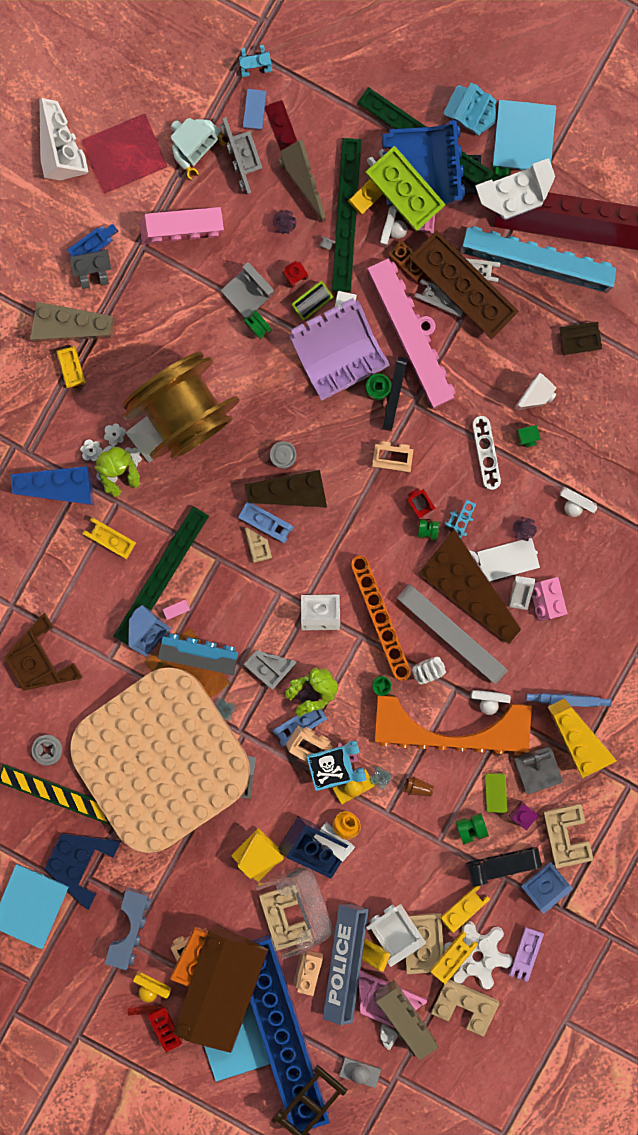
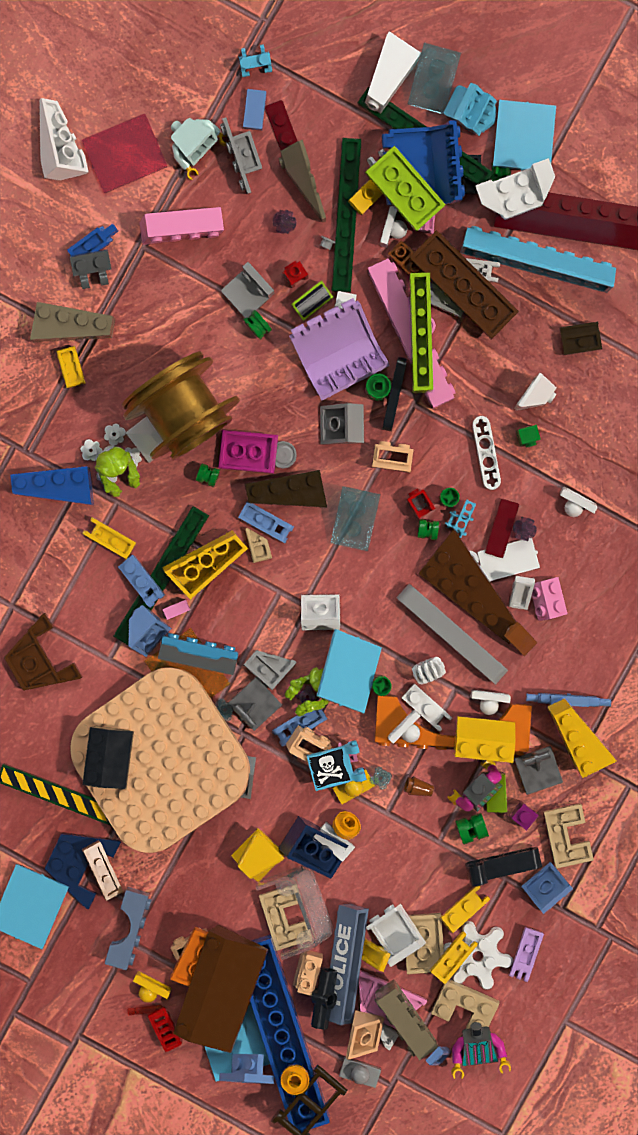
light grey gear [32,735,63,765] -> none
orange beam [351,556,410,681] -> none
none -> black slope [82,726,134,789]
none -> plate [82,840,123,901]
none -> medium blue plate [118,555,165,608]
none -> yellow wedge [162,530,248,600]
none -> green wheel [196,463,220,487]
none -> dark pink tile [218,430,278,474]
none -> medium blue bracket [219,1054,274,1084]
none -> flat silver plate [228,677,282,731]
none -> light orange plate [281,1064,309,1095]
none -> black piece [311,967,338,1030]
none -> medium azure piece [316,629,382,713]
none -> light grey slope [320,403,364,445]
none -> clear light blue slope [331,486,380,551]
none -> light nougat slope [346,1010,384,1060]
none -> white slope [365,31,421,114]
none -> white tile [388,710,420,744]
none -> white hinge [401,684,452,732]
none -> clear light blue slope [408,43,461,114]
none -> lime brick [409,273,433,393]
none -> medium blue tile [425,1046,451,1066]
none -> green wheel [439,488,460,507]
none -> torso [447,760,502,812]
none -> torso [451,1022,511,1079]
none -> yellow slope [453,716,515,763]
none -> dark red piece [485,499,519,558]
none -> dark orange slope [504,622,537,657]

